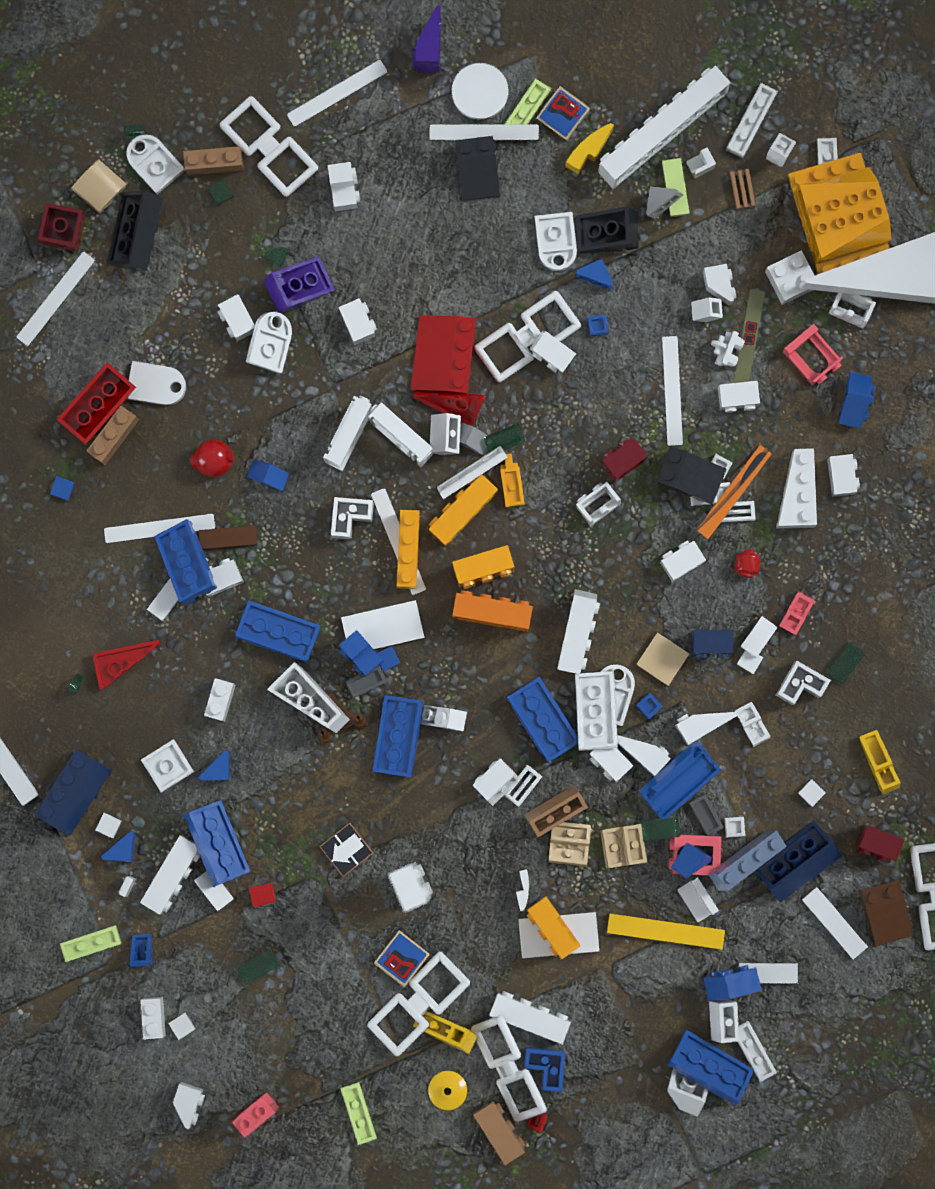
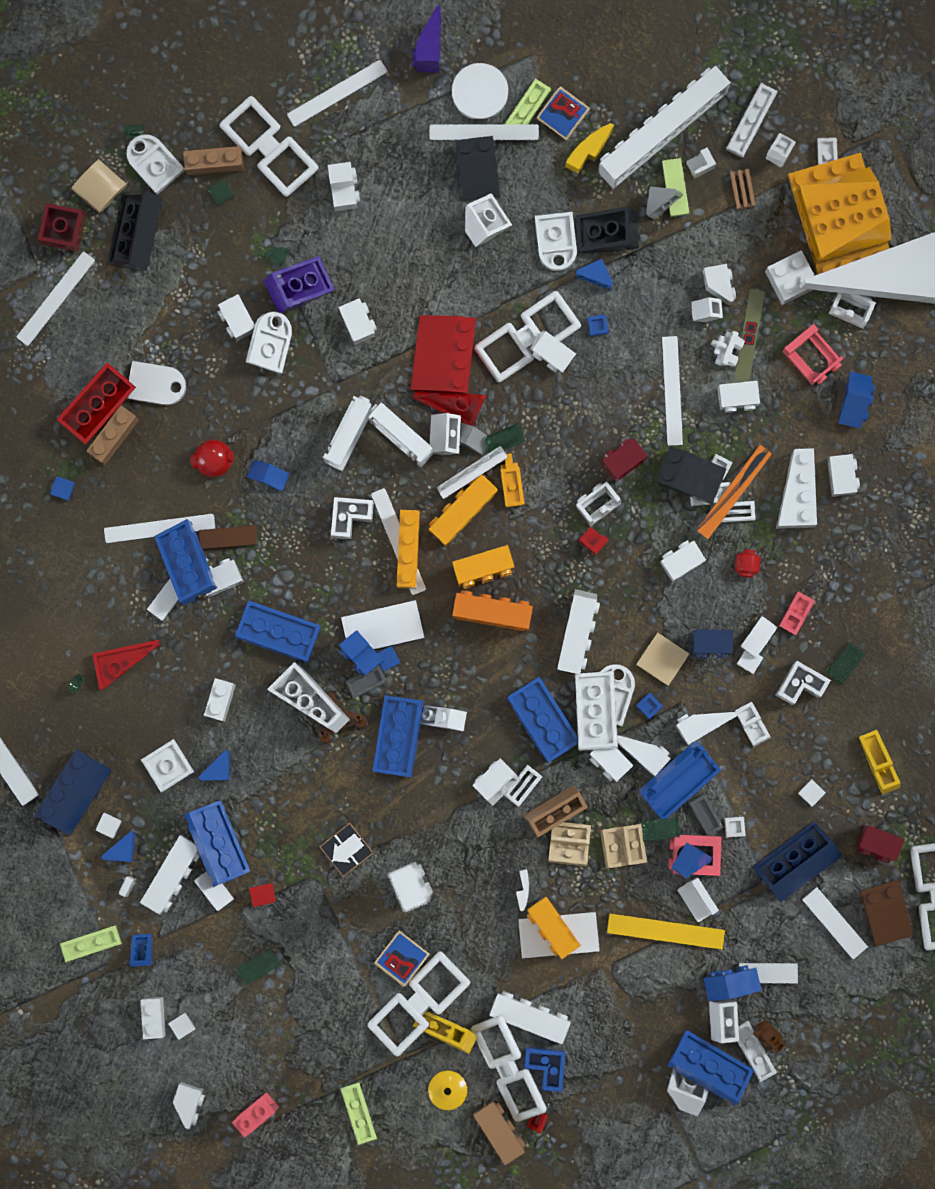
sand blue brick [708,830,787,891] -> none
none -> white slope [465,193,512,247]
none -> red panel [578,527,609,556]
none -> reddish brown hips [753,1020,786,1053]

